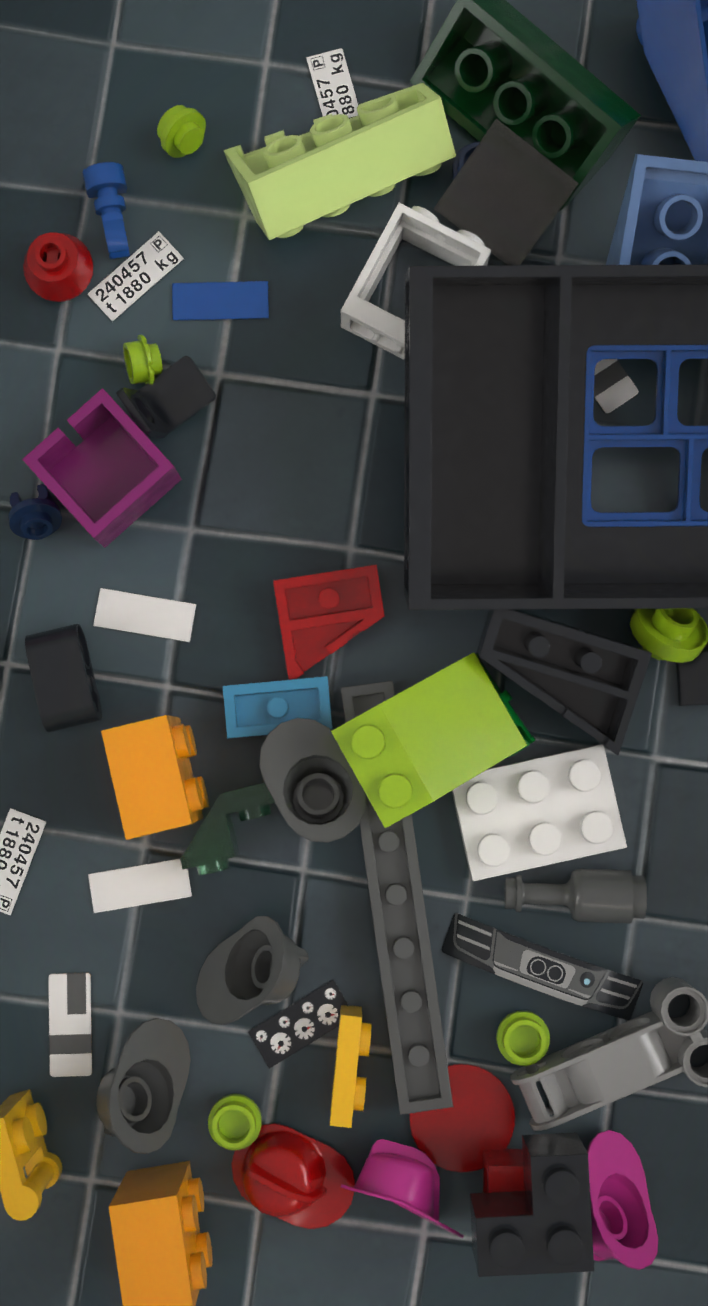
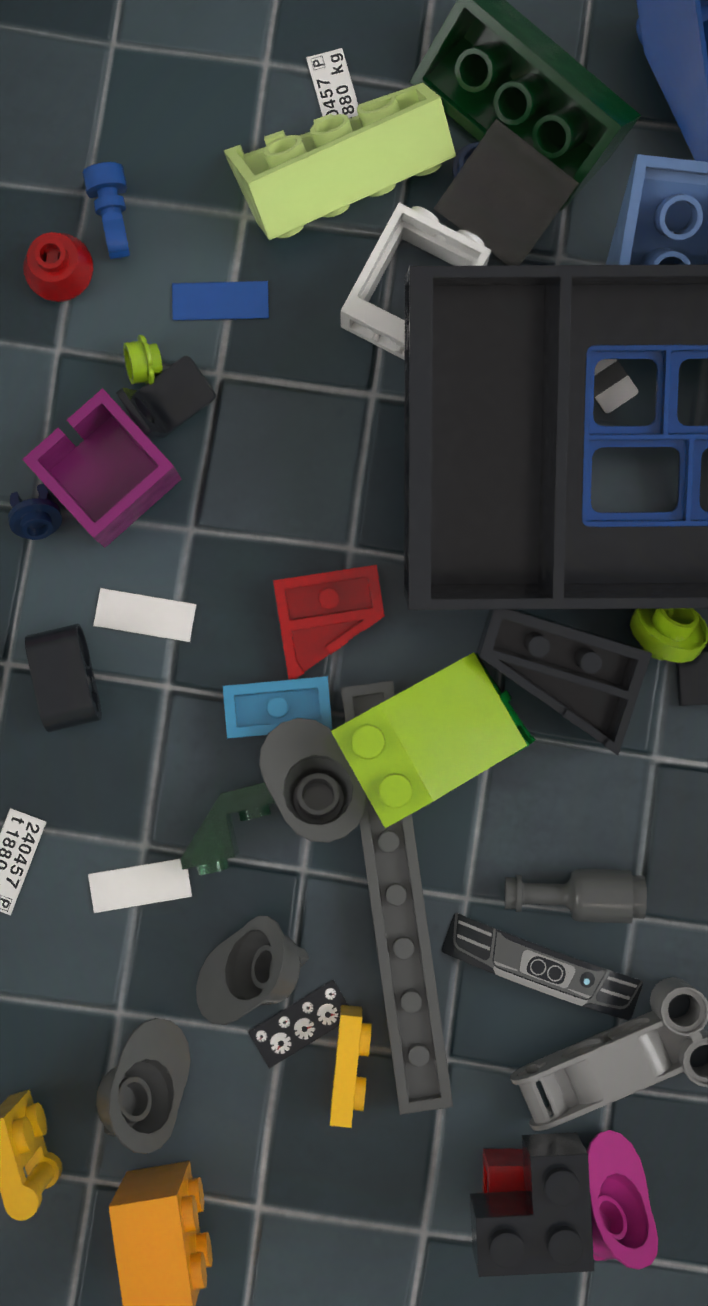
white sticker [48,973,92,1077] -> none
white sticker [88,231,184,322] -> none
light orange brick [101,715,209,840] -> none
lime plate [157,105,206,158] -> none
lime plate [208,1094,262,1150] -> none
red piece [231,1123,355,1229] -> none
dark pink piece [341,1139,464,1239] -> none
red piece [409,1064,515,1172] -> none
white plate [452,744,627,881] -> none
lime plate [496,1010,550,1066] -> none

